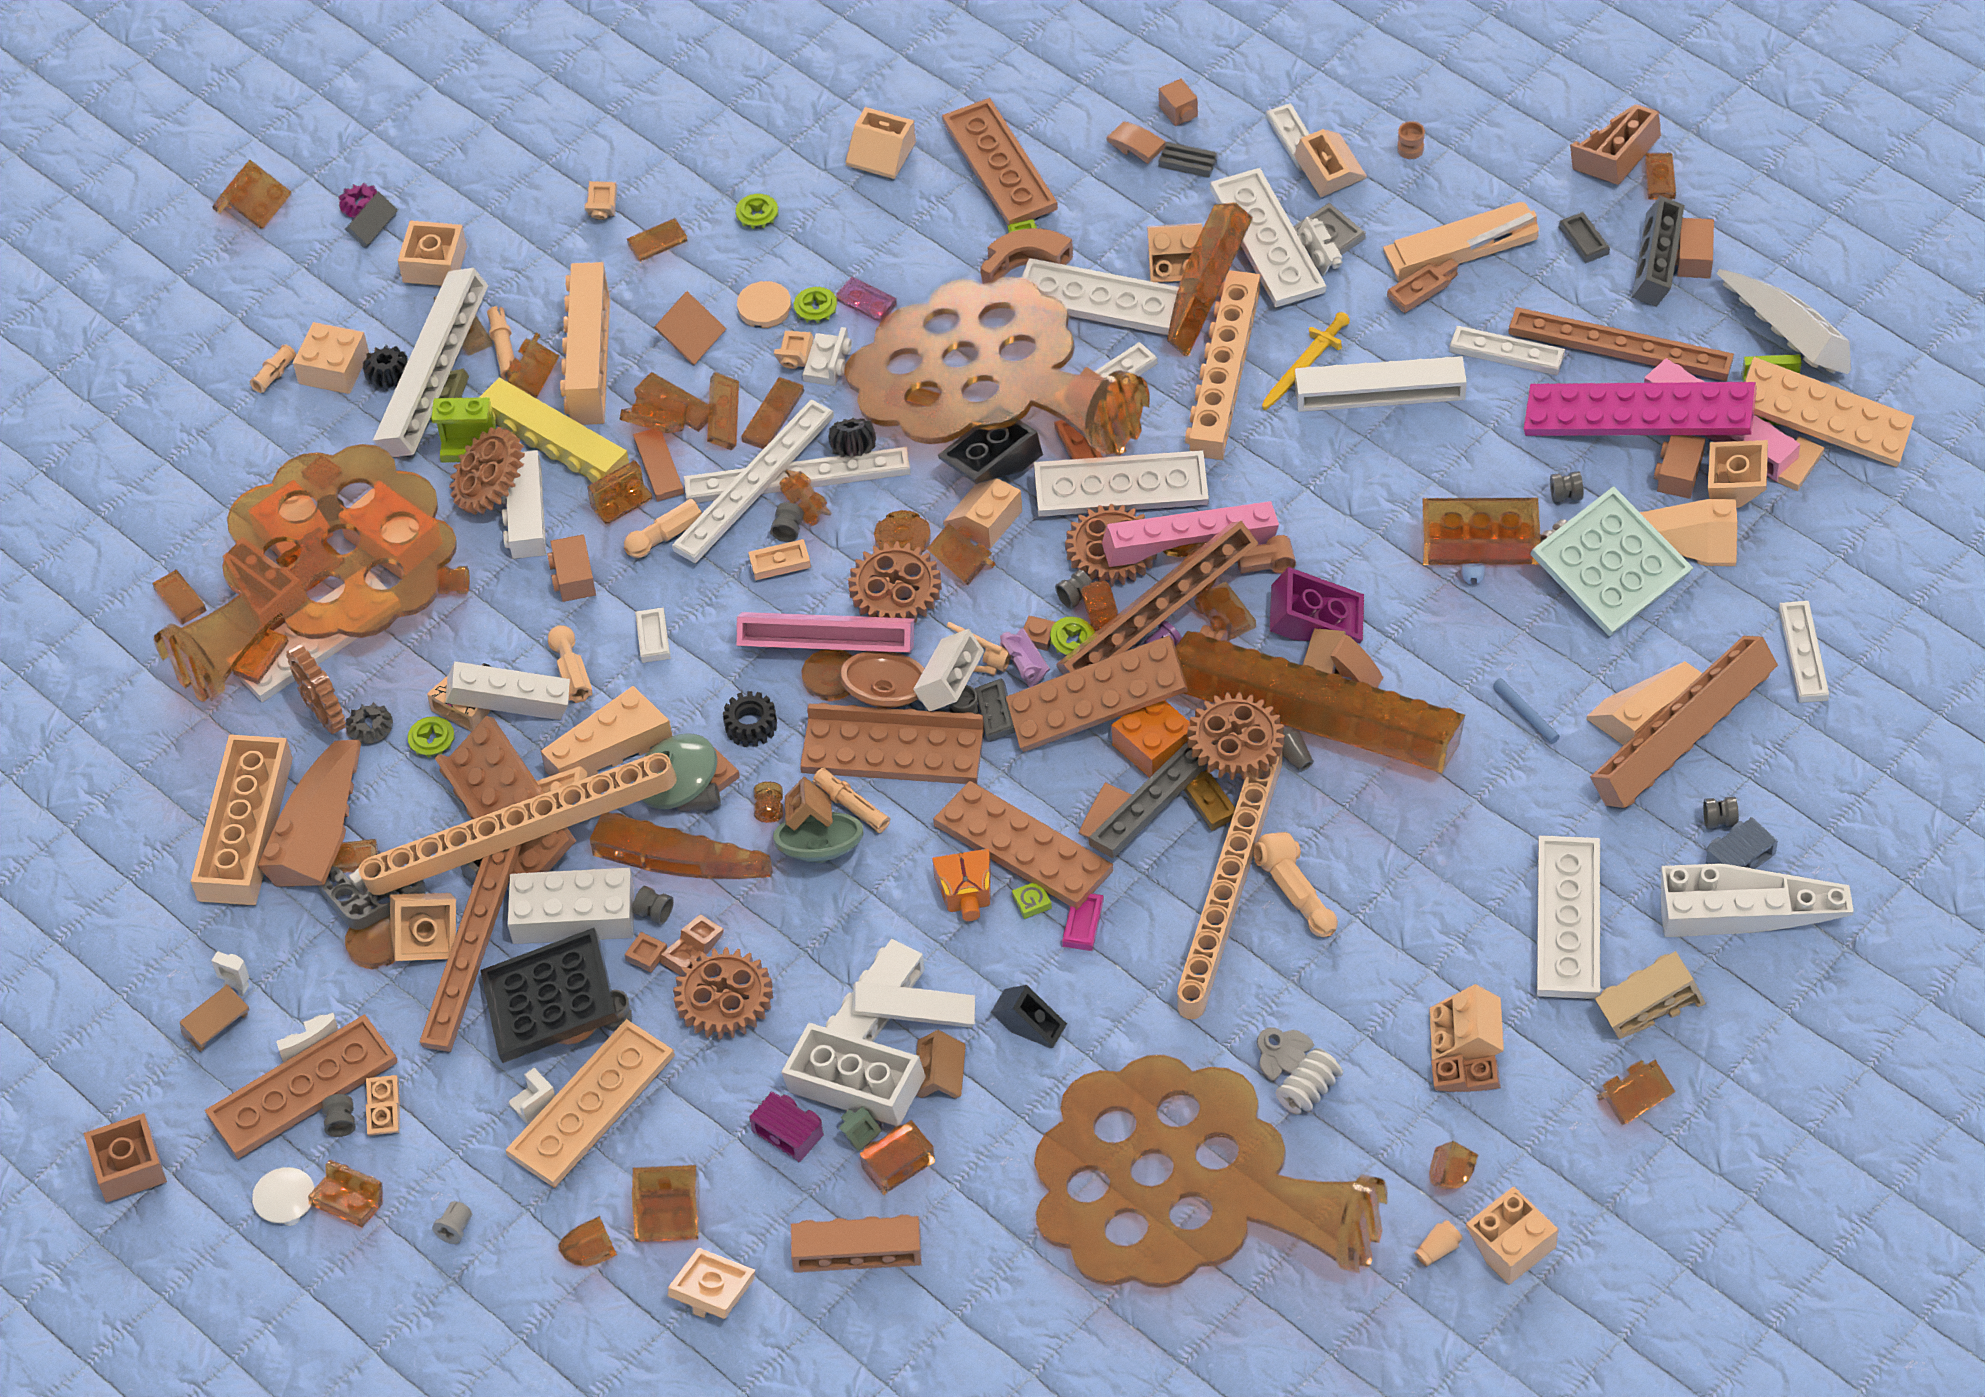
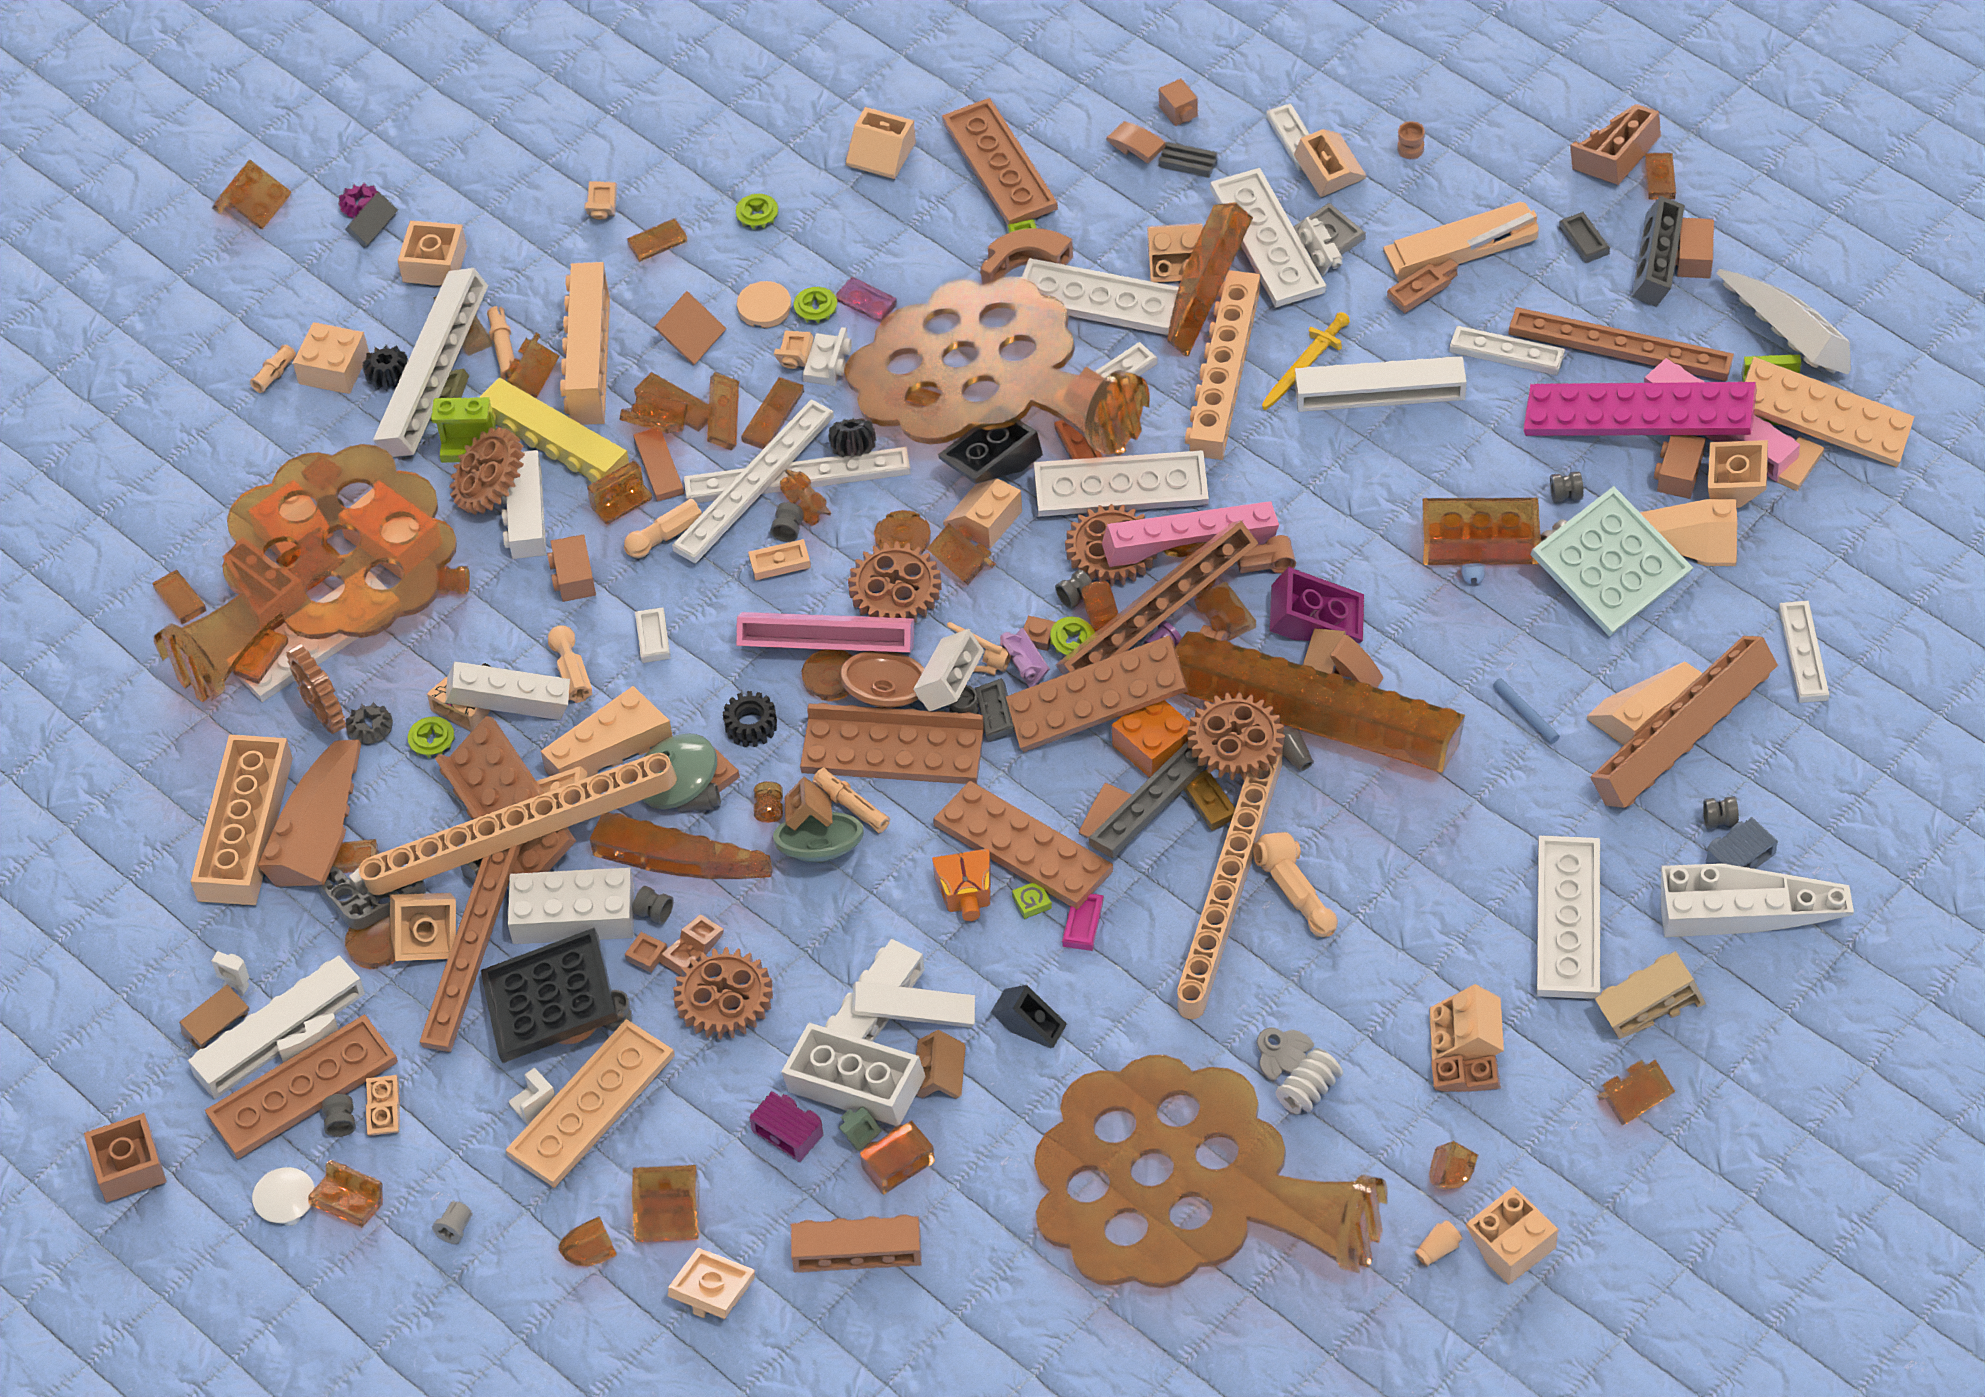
none -> white brick [188,955,365,1100]

